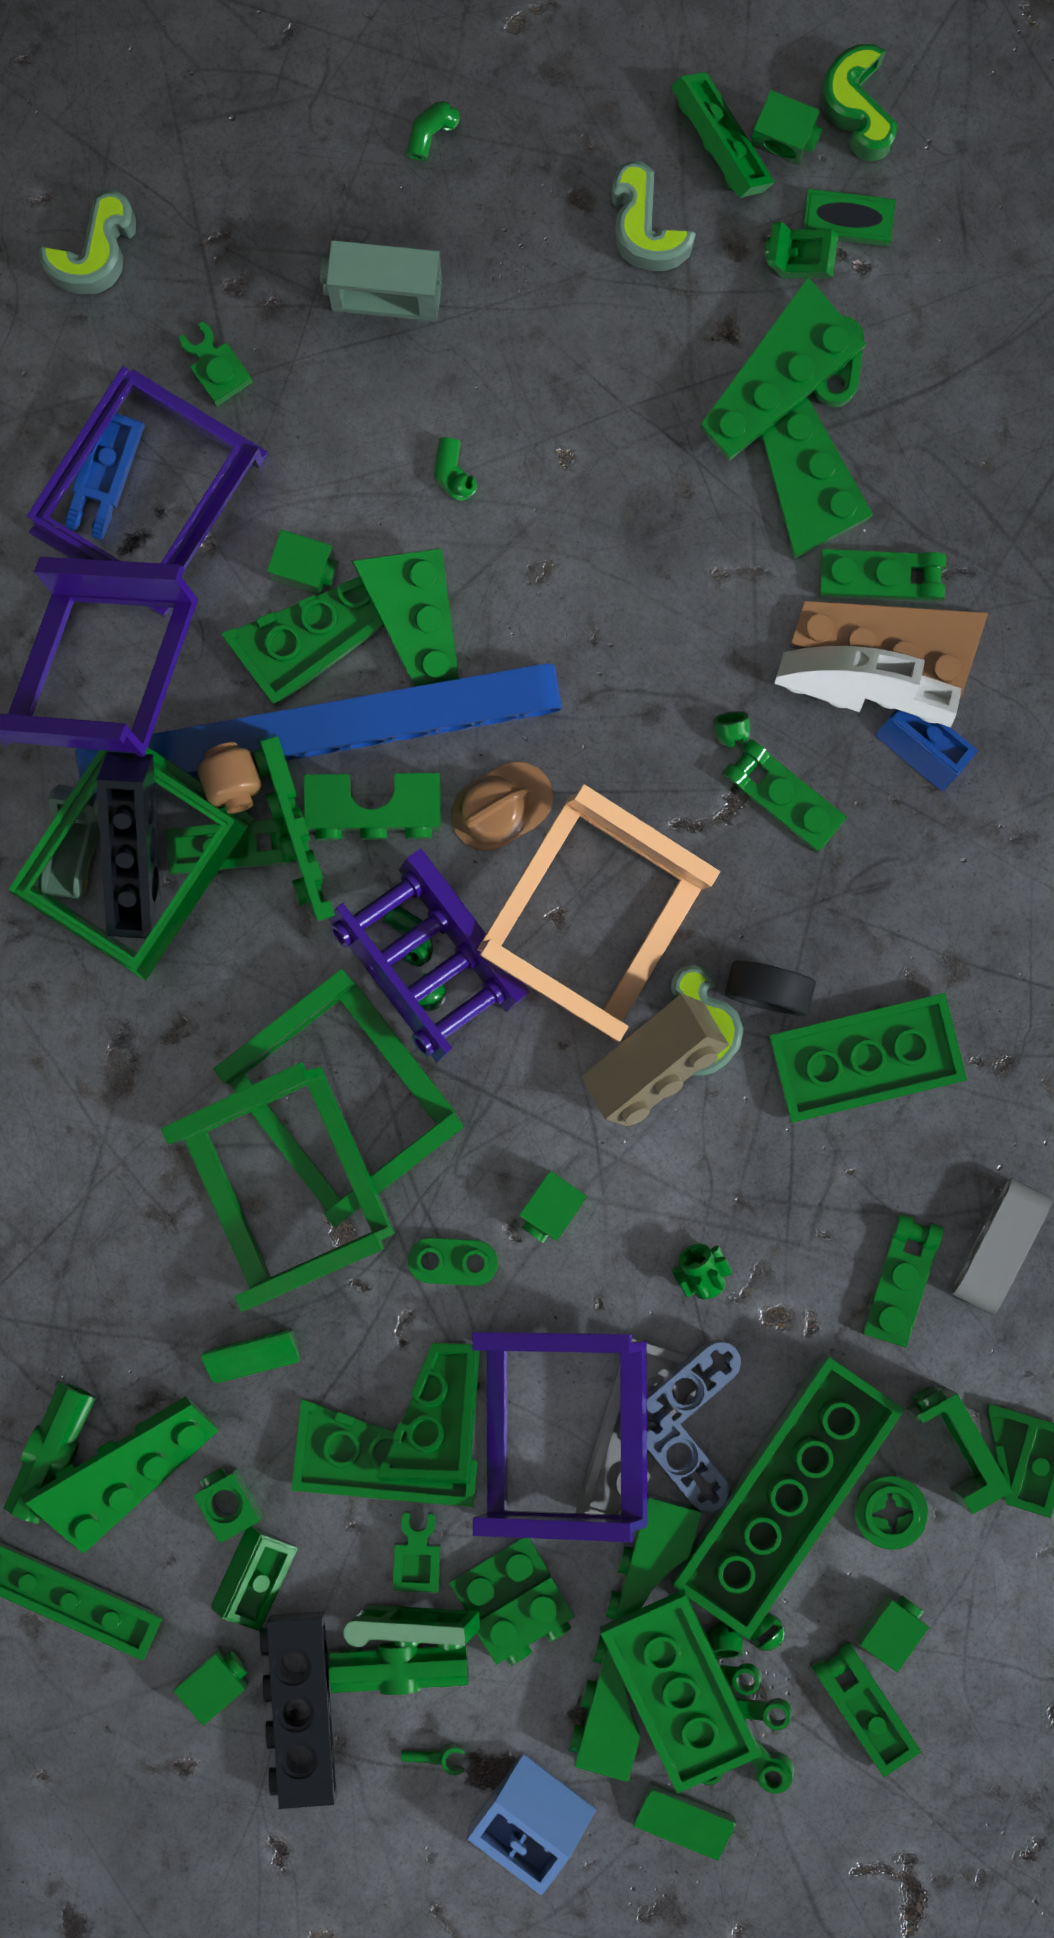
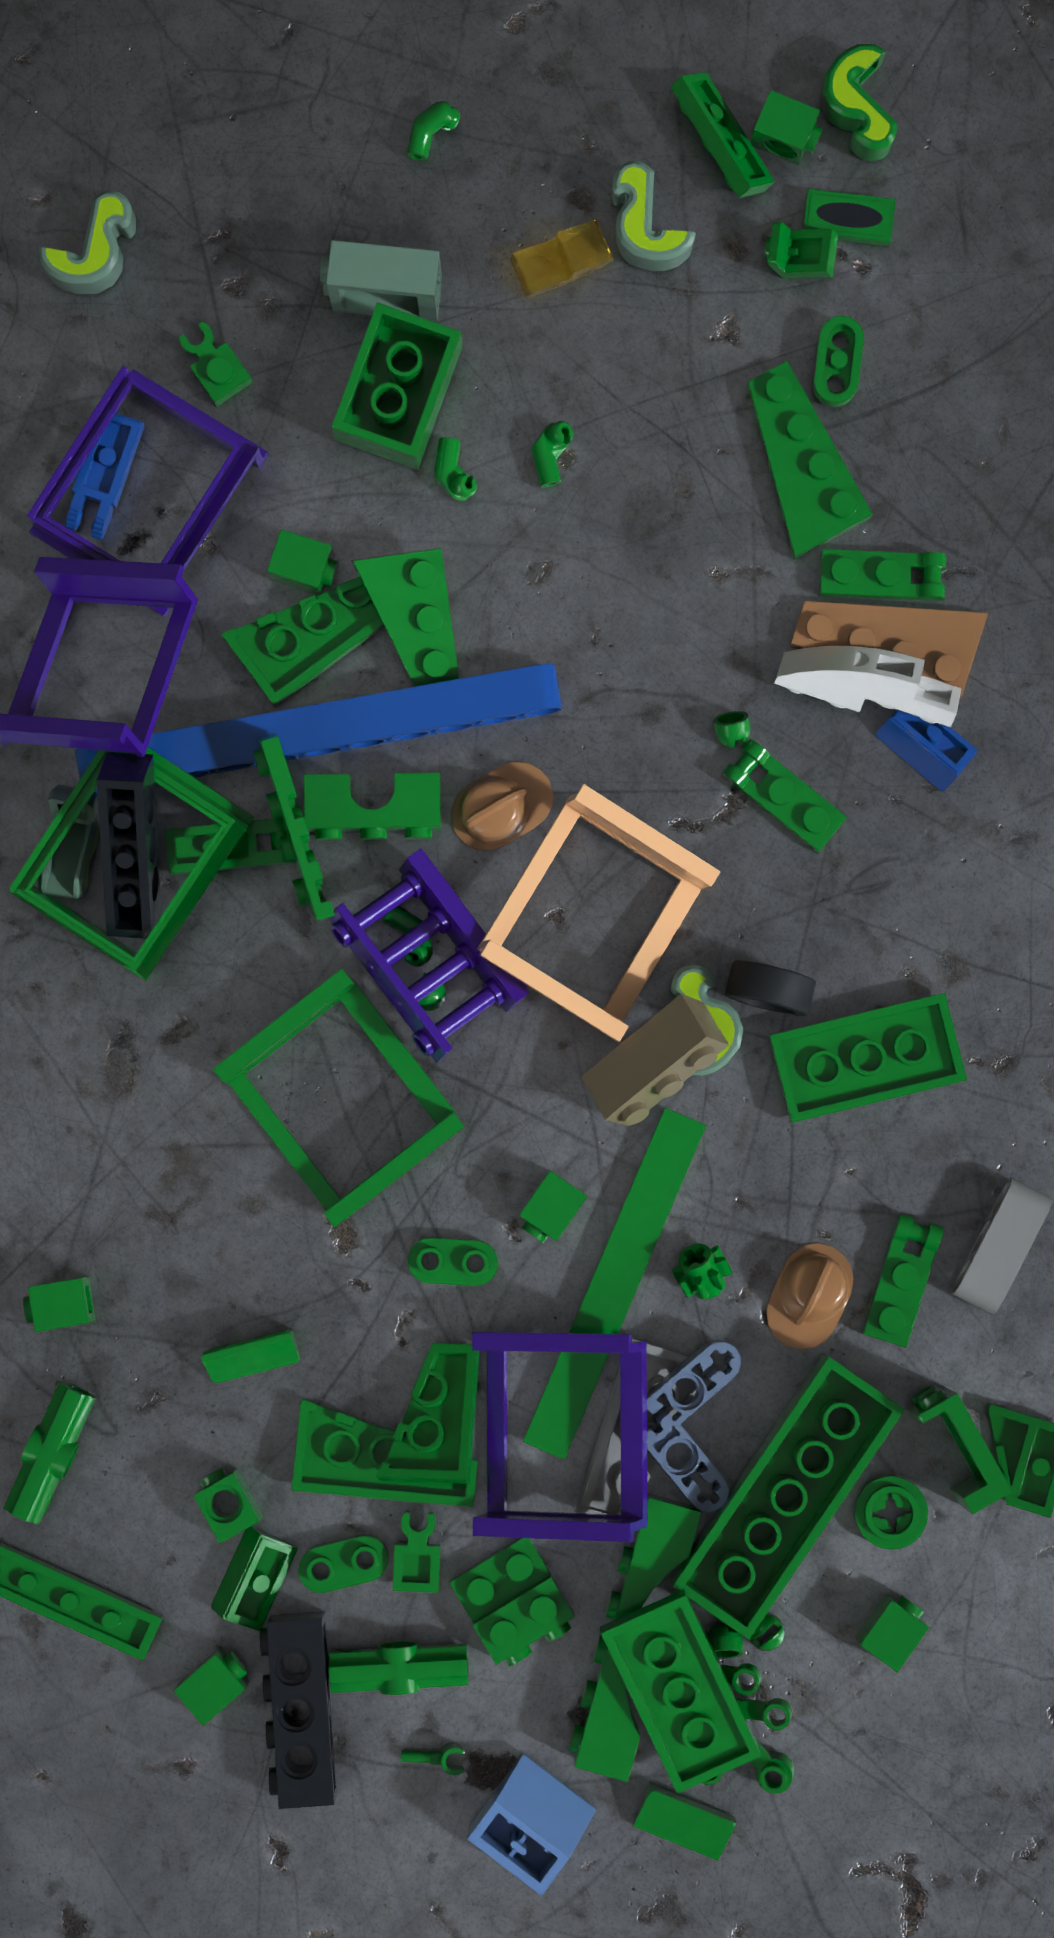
green wing [20,1396,219,1554] -> none
green piece [161,1062,395,1313] -> none
medium nougat head [197,742,263,814] -> none
green plate [343,1605,480,1650] -> none
green wing [700,277,866,462] -> none
green plate [811,1641,922,1778] -> none
none -> green brick [23,1276,96,1332]
none -> green plate [298,1534,389,1593]
none -> green brick [331,302,463,470]
none -> clear yellow slope [510,219,614,299]
none -> green tile [523,1108,707,1460]
none -> green arm [532,421,574,488]
none -> medium nougat piece [766,1243,854,1350]

